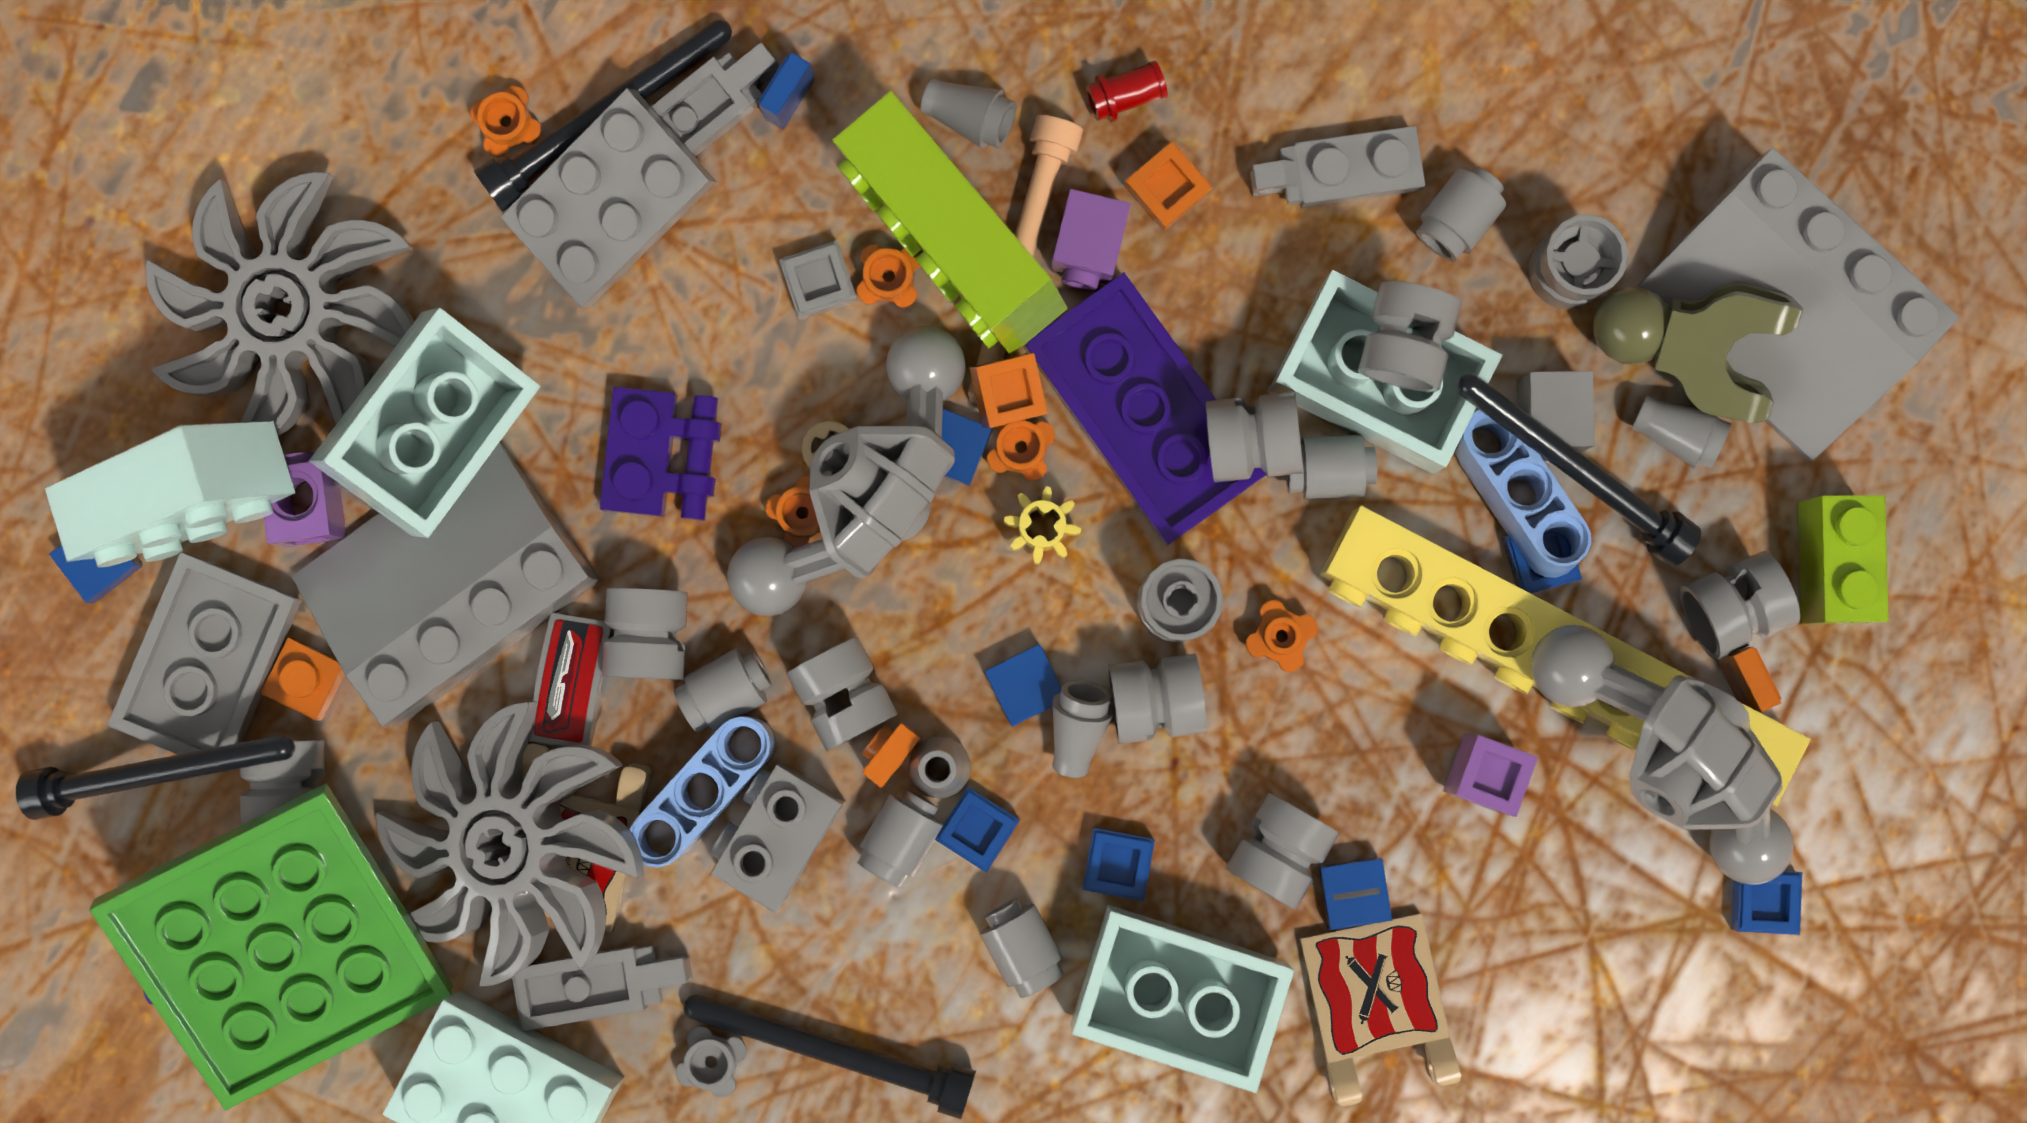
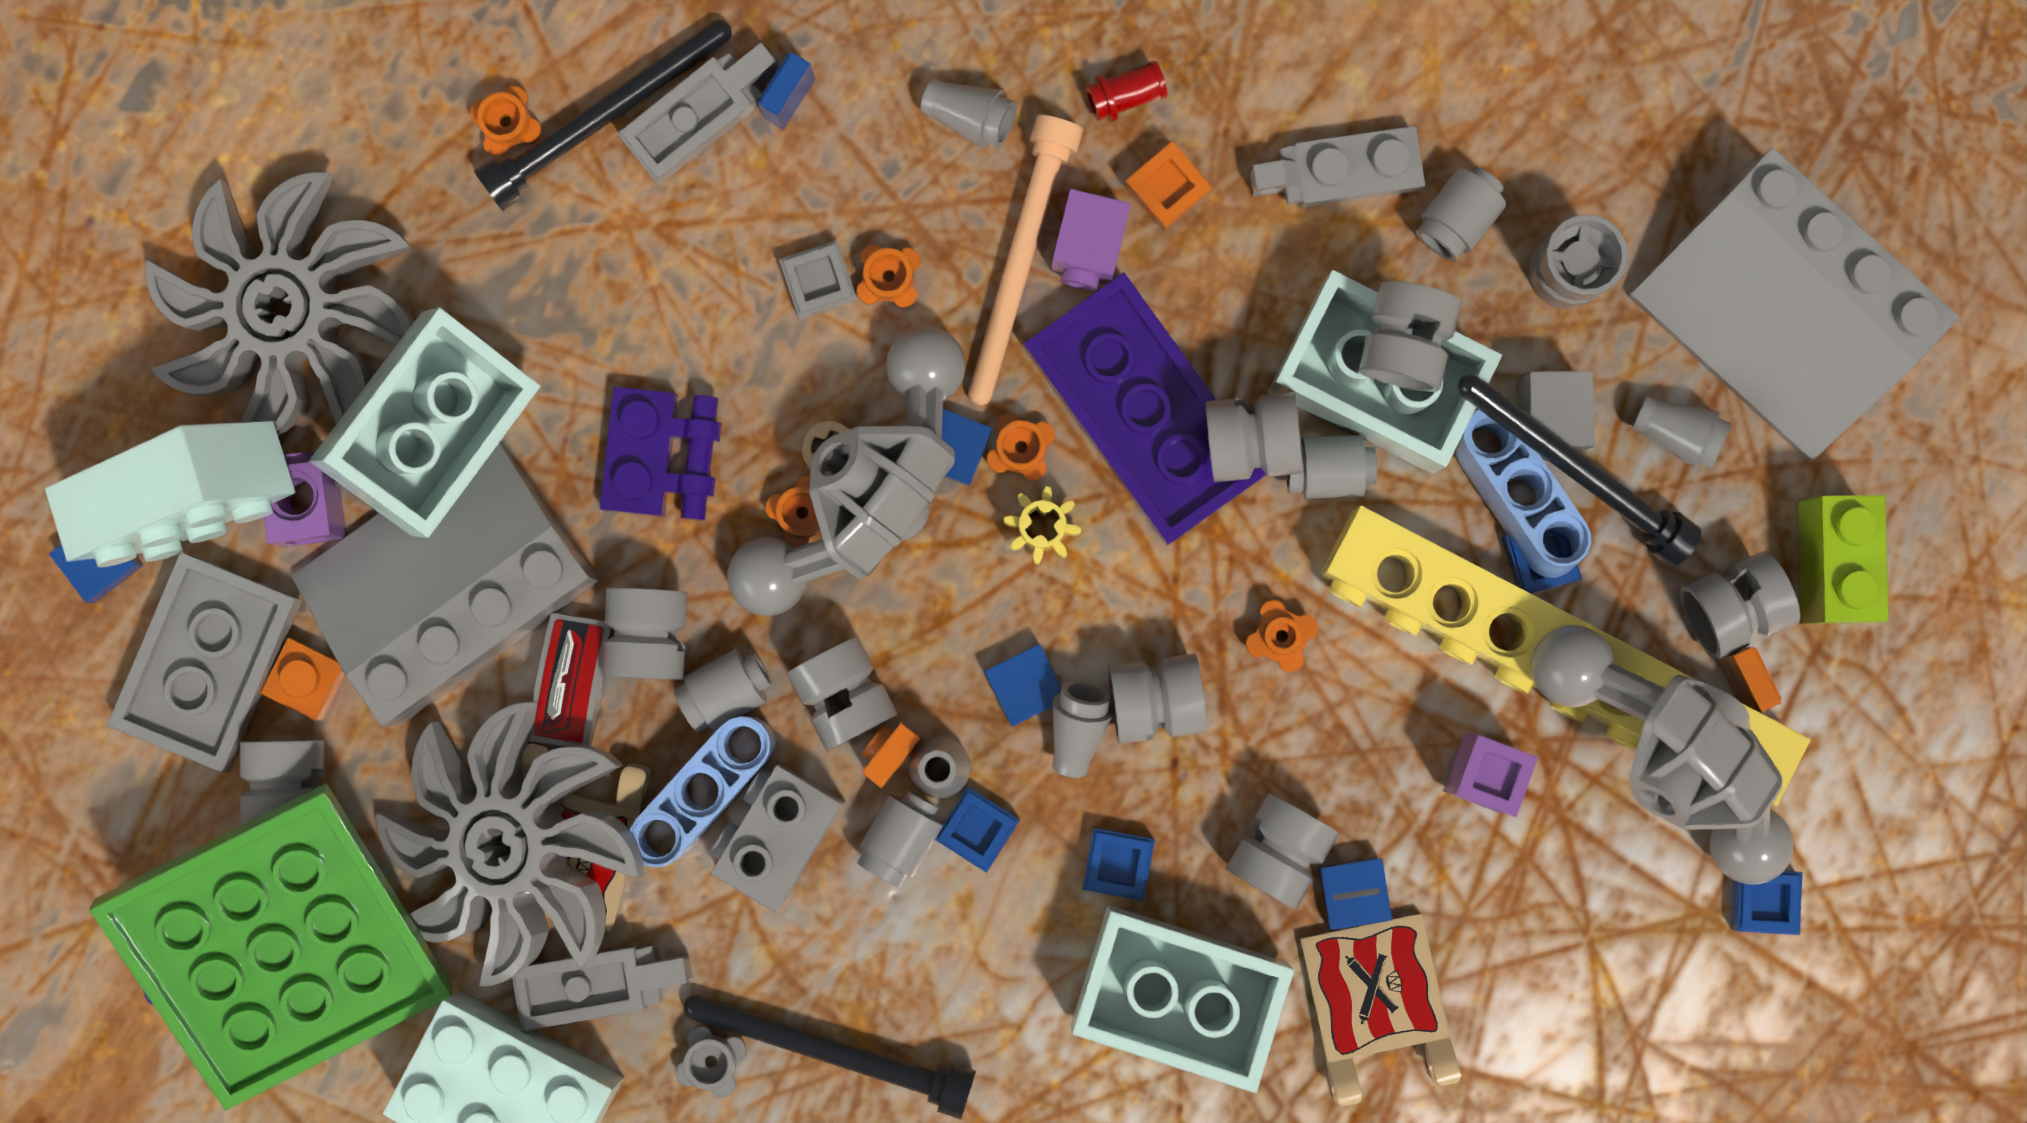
black piece [16,735,295,820] -> none
light grey plate [501,88,717,308] -> none
lime brick [832,91,1068,356] -> none
orange plate [969,353,1048,429] -> none
light grey brick [979,899,1064,998] -> none
light grey wheel [1136,559,1223,643] -> none
olive piece [1592,282,1803,423] -> none

